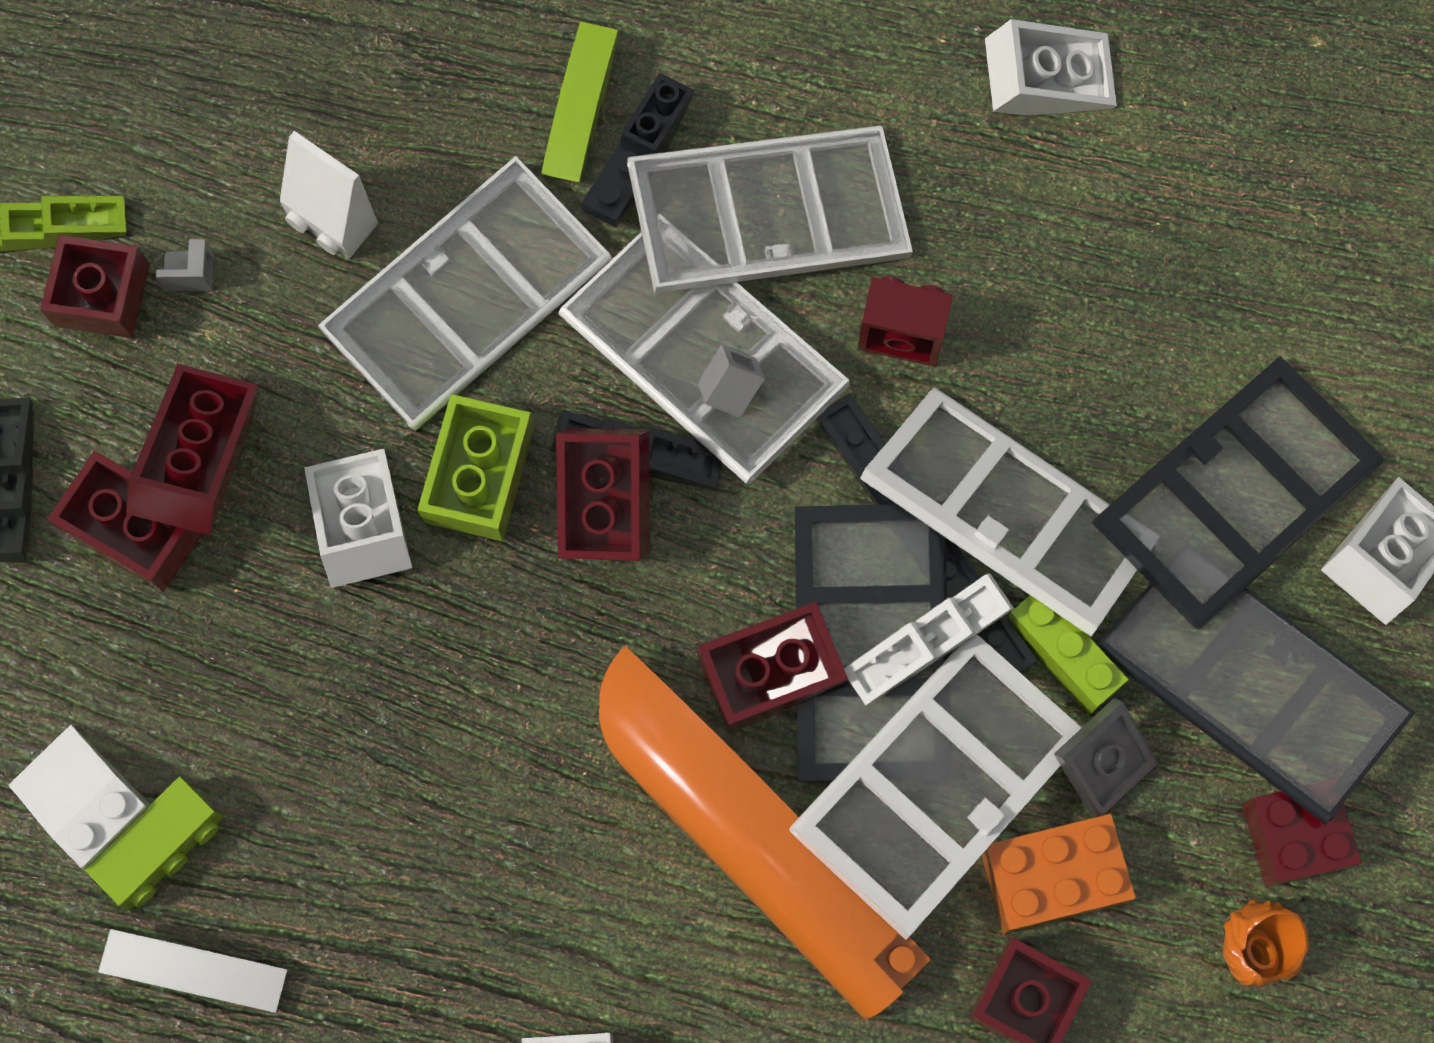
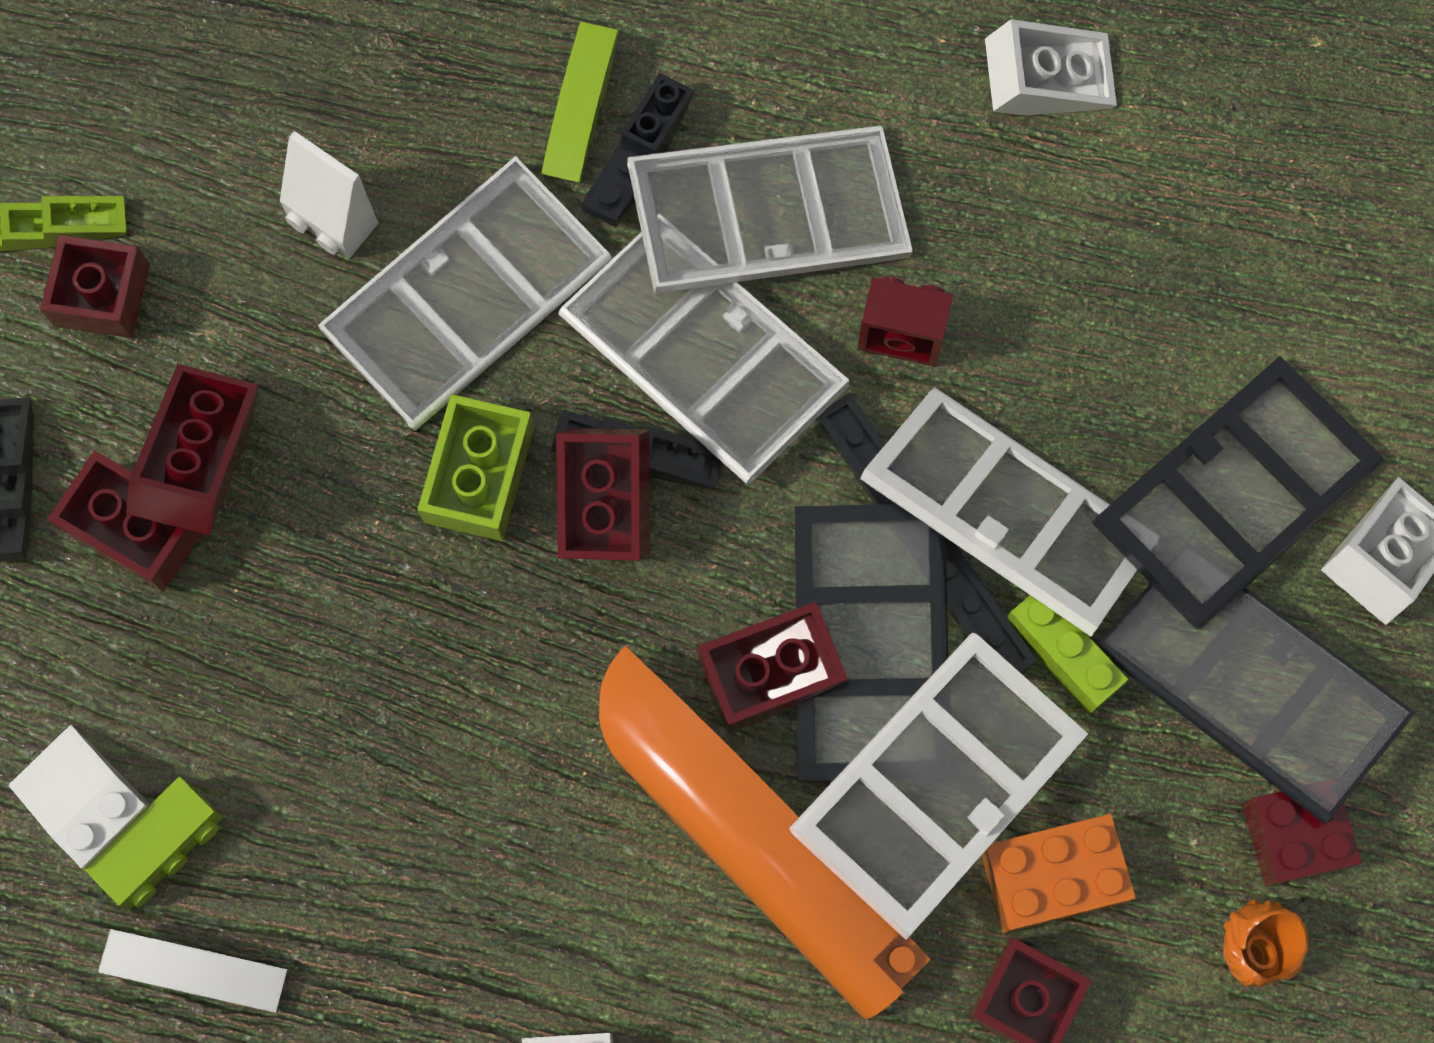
light grey panel [155,239,214,292] -> none
white slope [304,449,412,588] -> none
light grey panel [698,344,765,417] -> none
white slope [844,574,1014,705] -> none
flat silver tile [1054,698,1158,817] -> none

